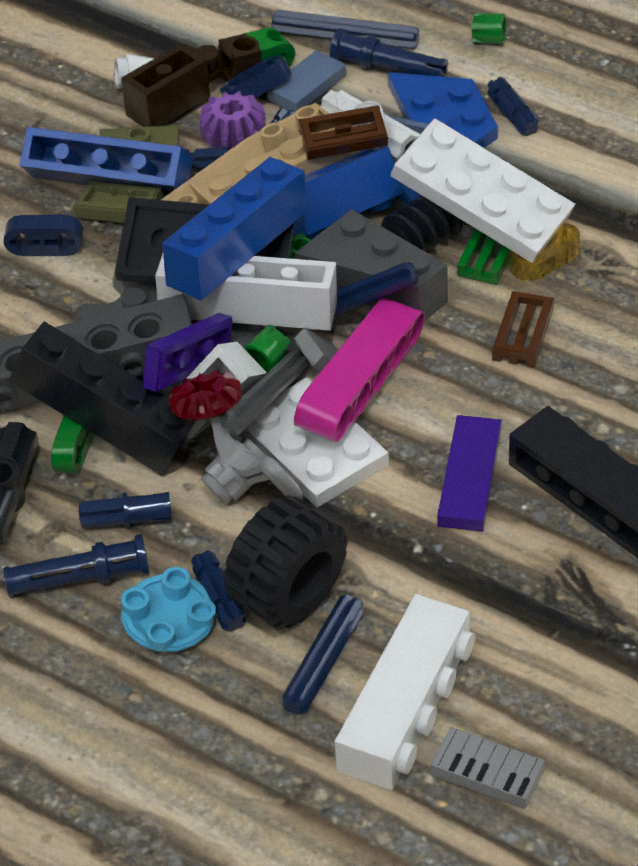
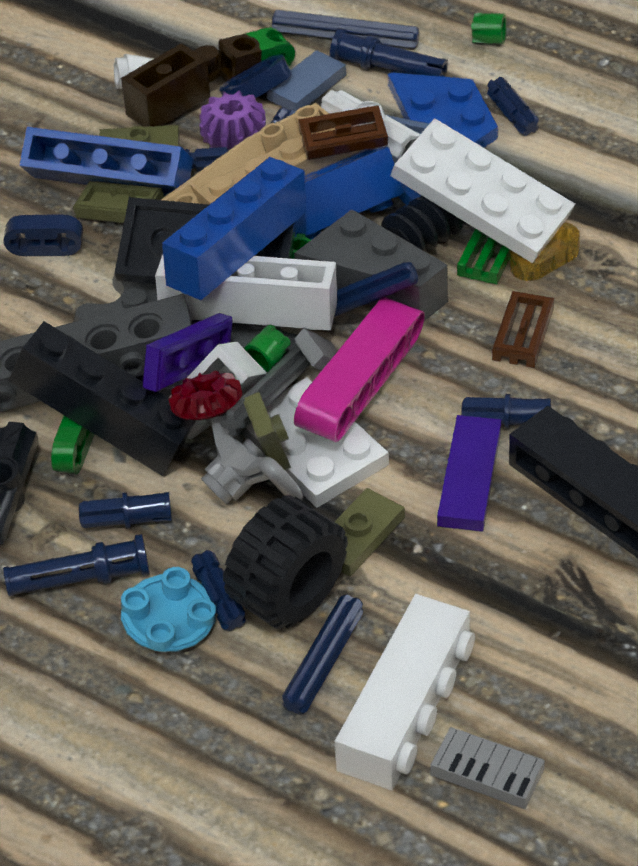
none -> olive plate [243,392,291,470]
none -> olive plate [335,488,405,577]
none -> dark blue axle [461,394,551,429]

